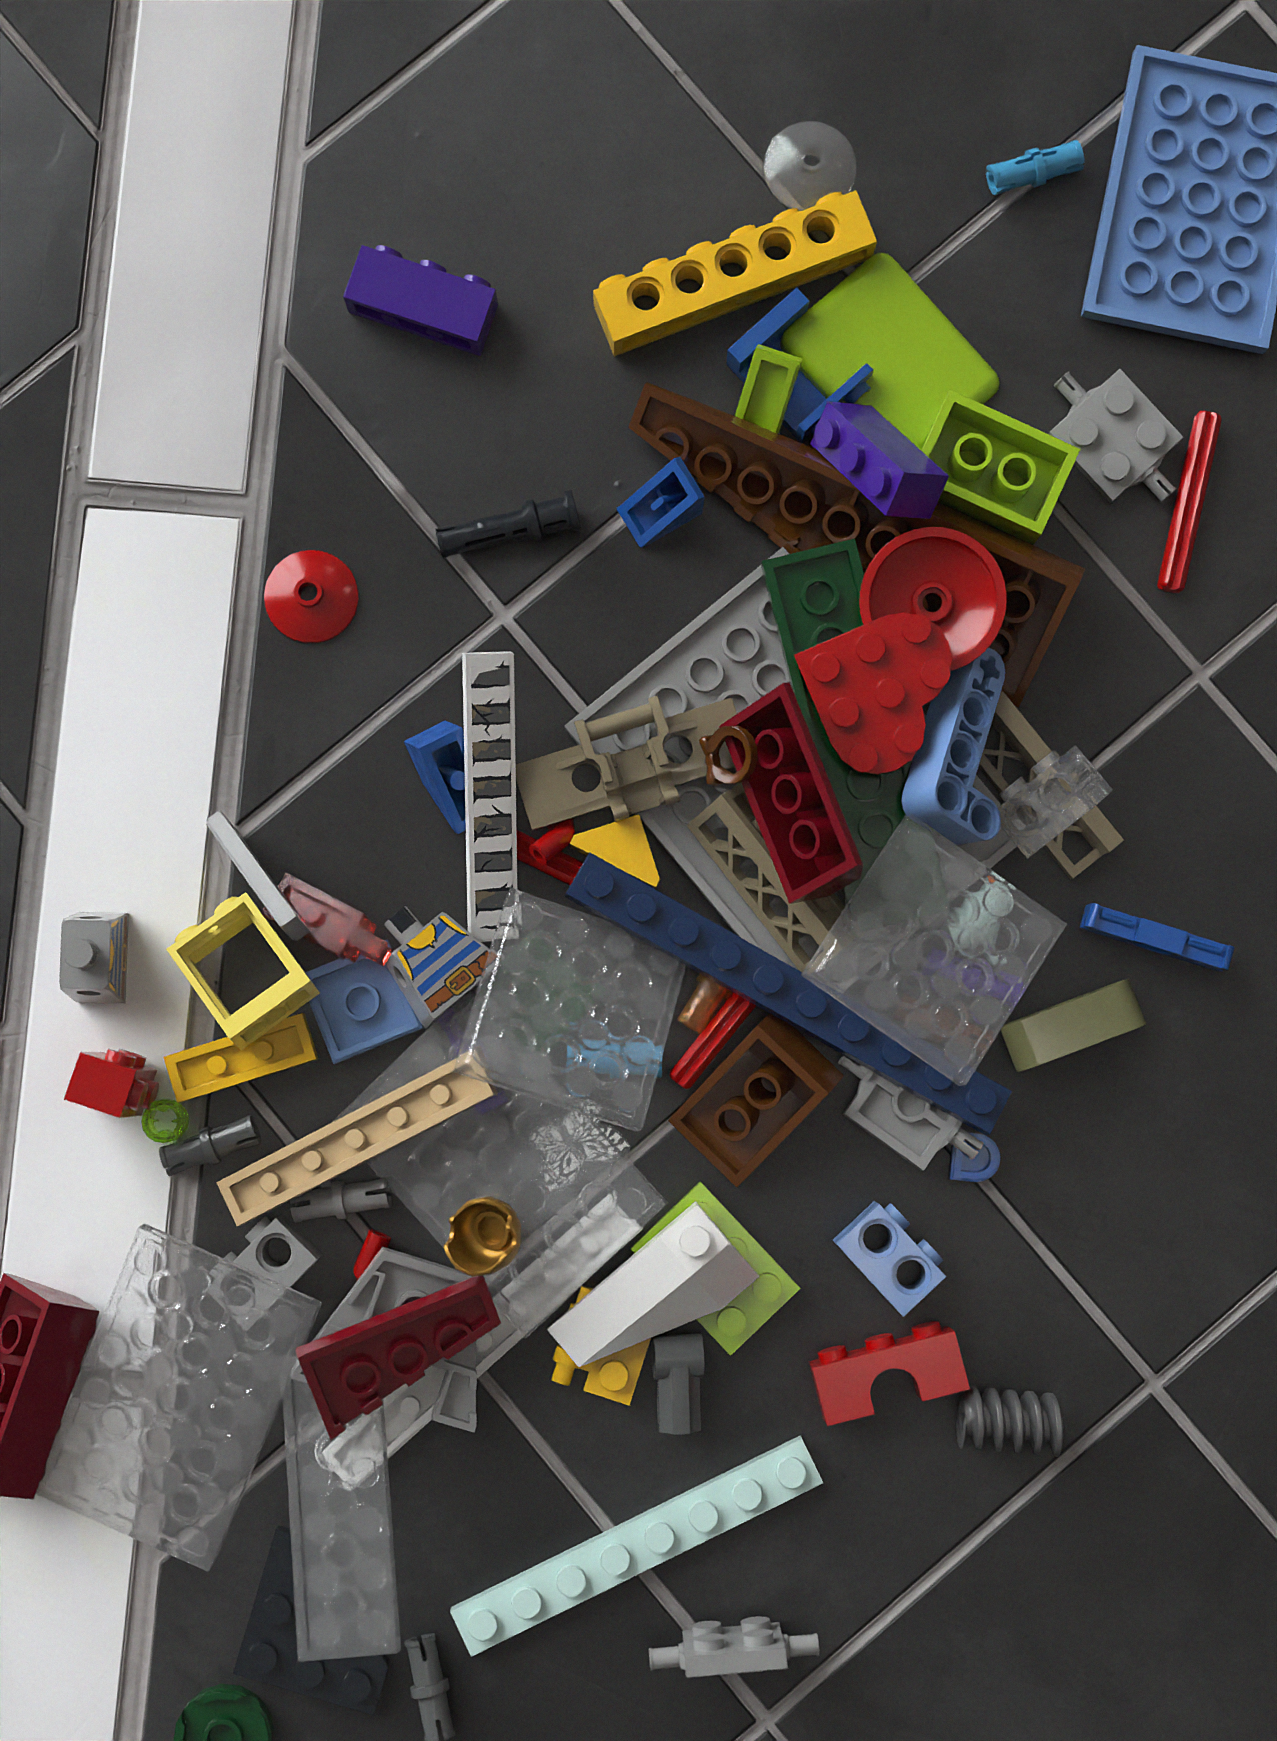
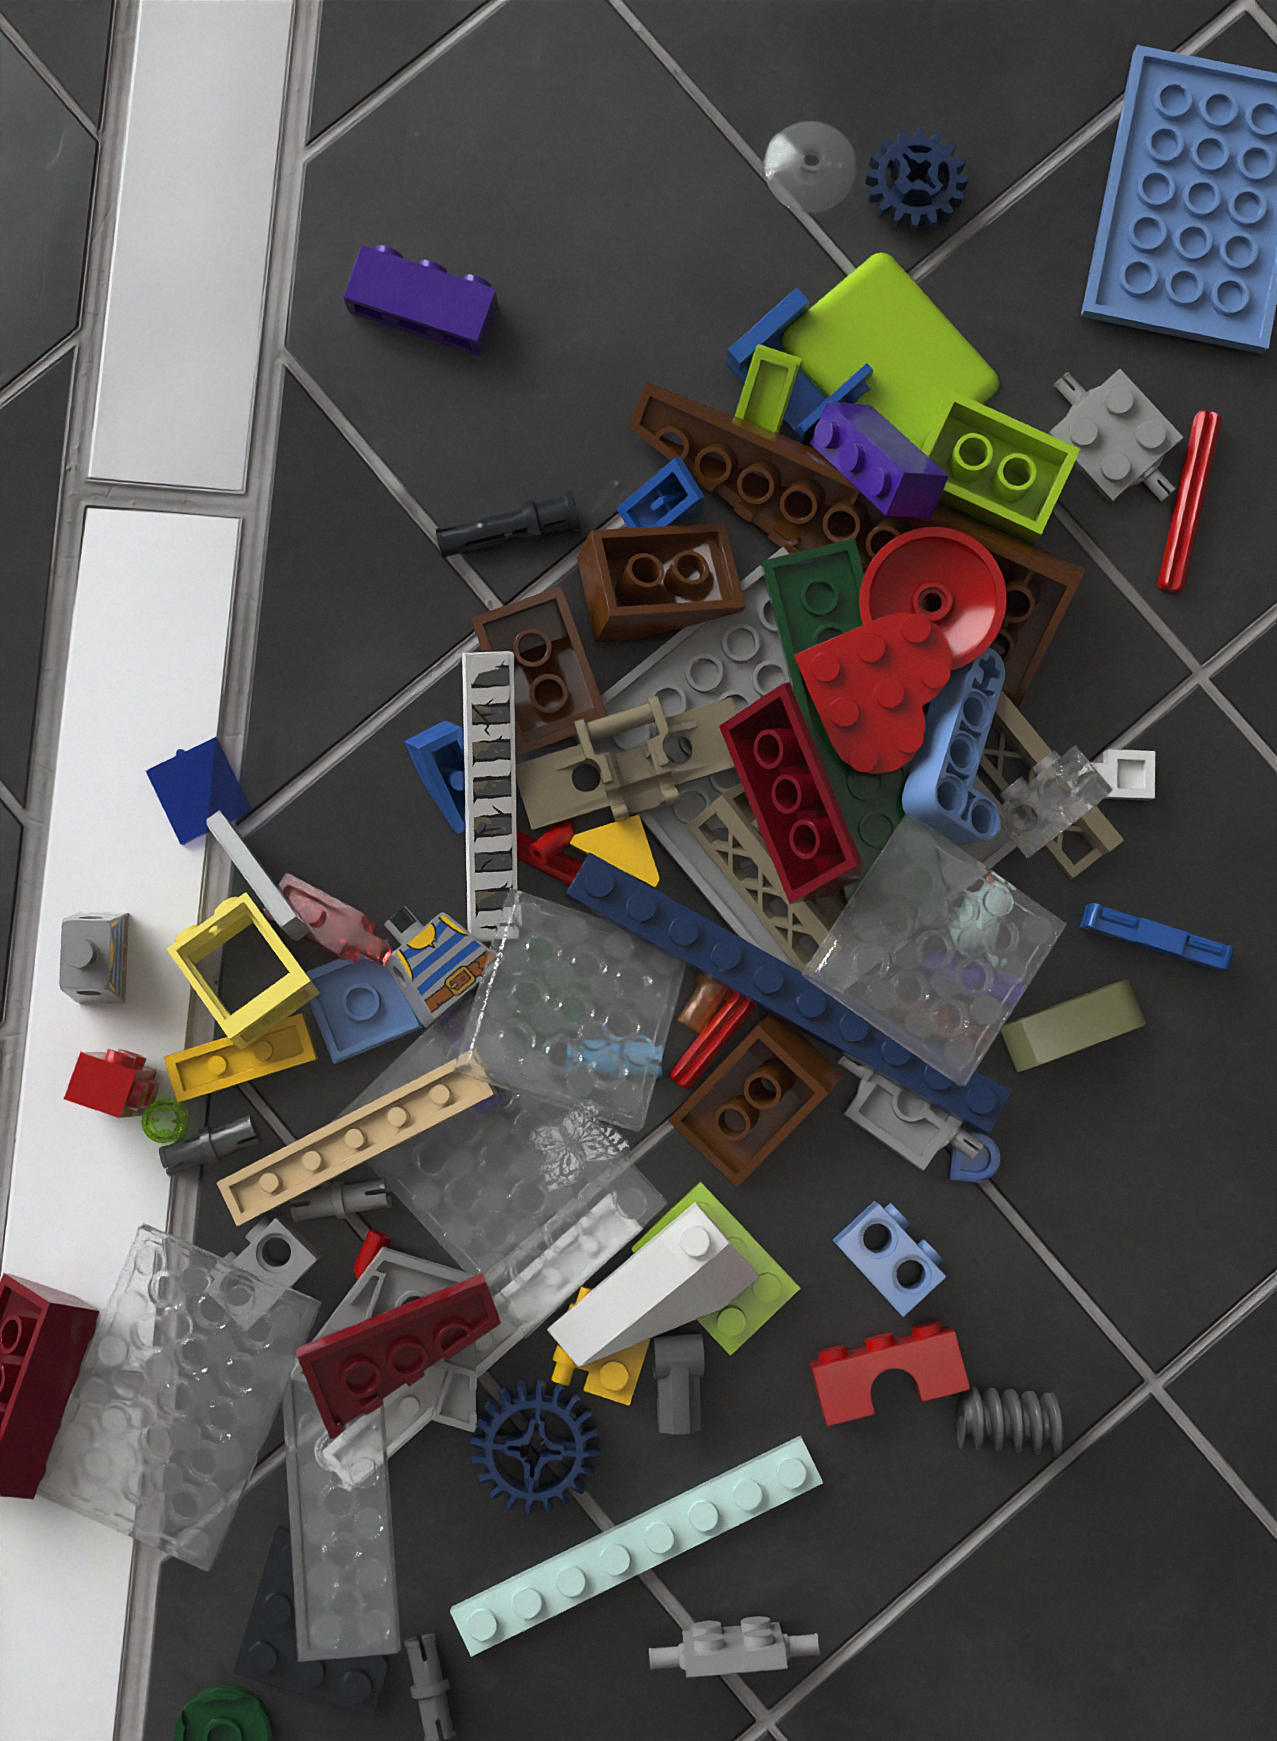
red dish [264,550,359,644] -> none
pearl gold hair [444,1196,521,1277] -> none
yellow brick [593,190,877,356] -> none
reddish brown piece [699,726,758,786] -> none
dark azure pin [986,140,1085,195] -> none
none -> clear blue piece [145,737,253,845]
none -> dark blue gear [469,1378,601,1515]
none -> reddish brown slope [470,586,607,755]
none -> reddish brown slope [577,523,746,643]
none -> dark blue gear [865,127,968,233]
none -> white plate [1068,749,1155,801]

